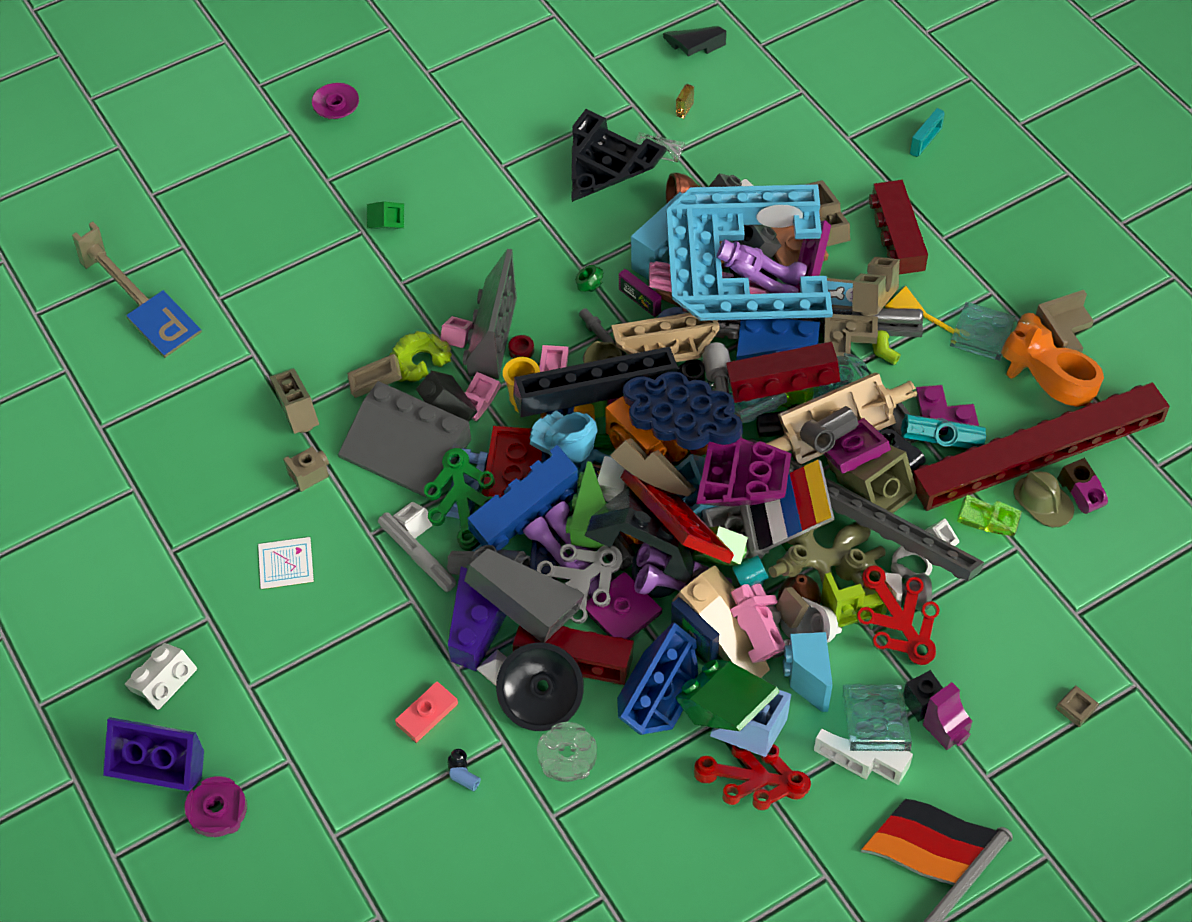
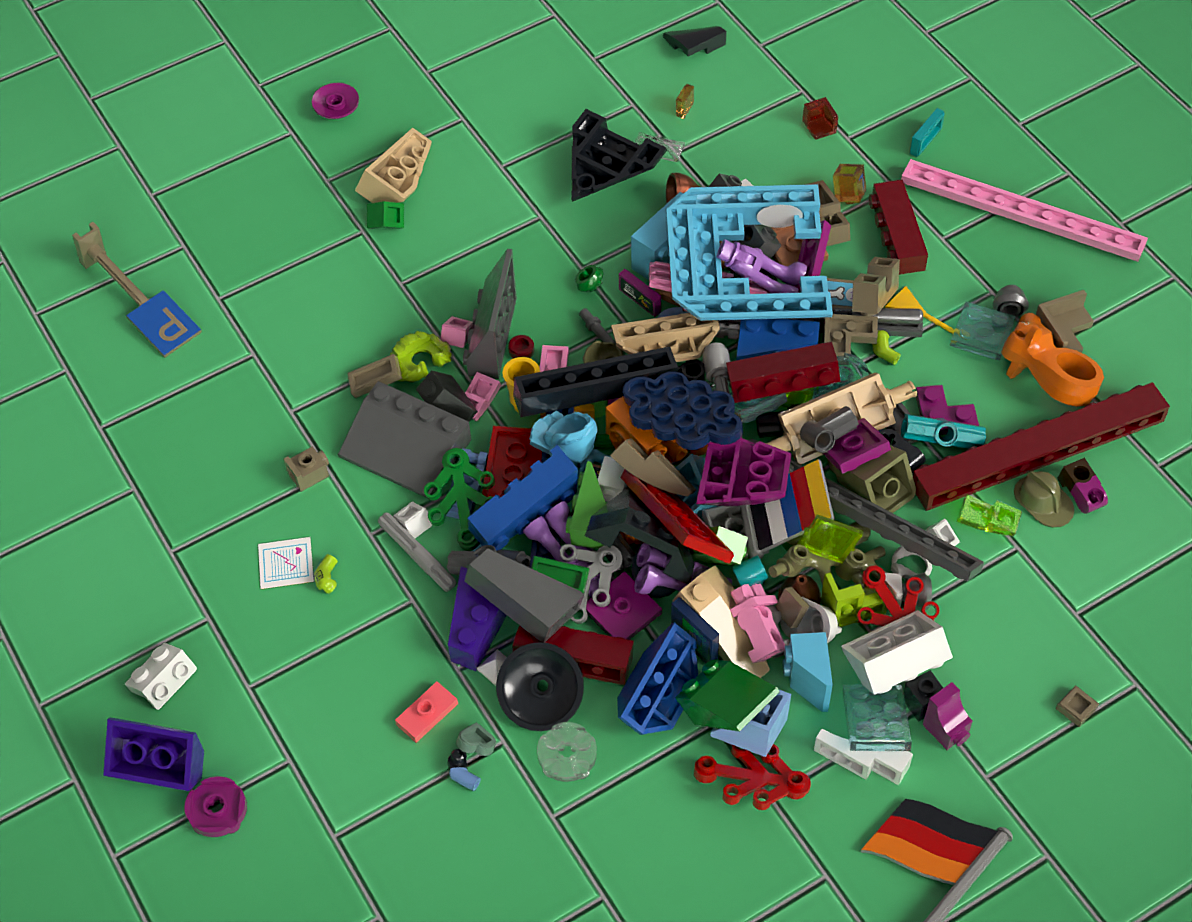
dark tan slope [270,368,319,434] -> none
none -> lime arm [314,554,338,594]
none -> tan wedge [355,128,432,203]
none -> sand green tile [456,722,496,756]
none -> green tile [531,556,590,594]
none -> clear neon green piece [797,514,863,564]
none -> clear red panel [802,97,838,140]
none -> clear orange brick [833,164,866,204]
none -> white slope [841,610,953,695]
none -> bright pink plate [901,159,1148,262]
none -> flat silver cone [993,285,1029,318]

